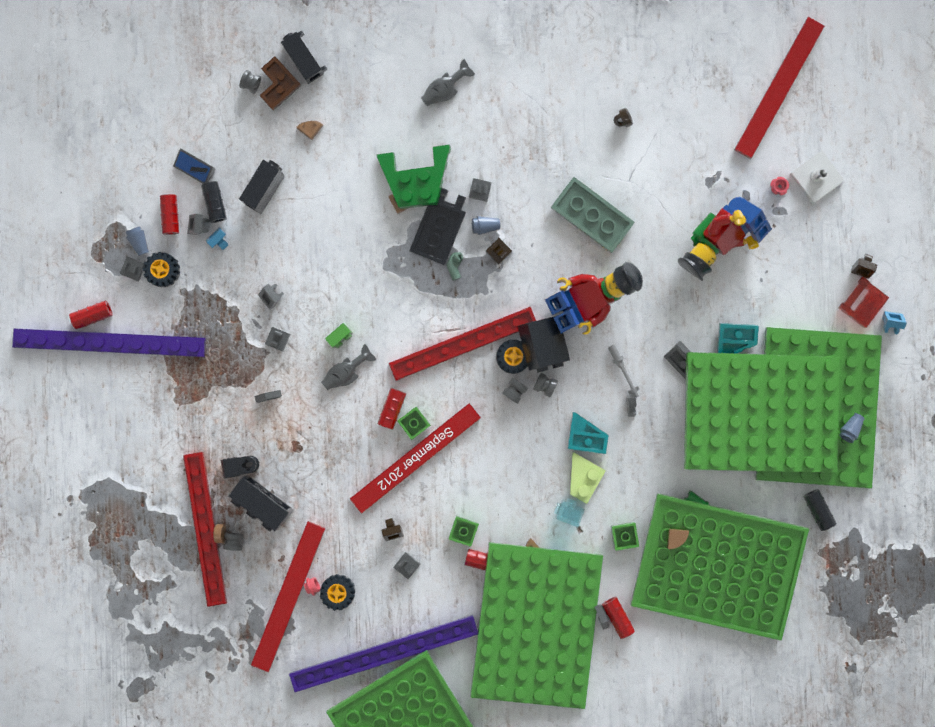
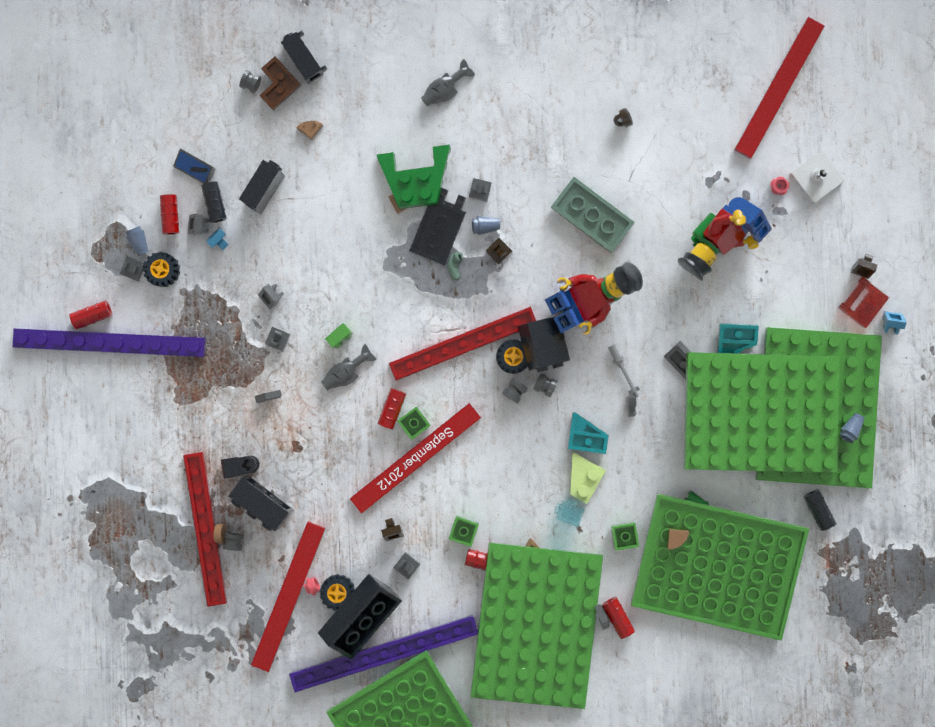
none -> black brick [318,574,402,660]

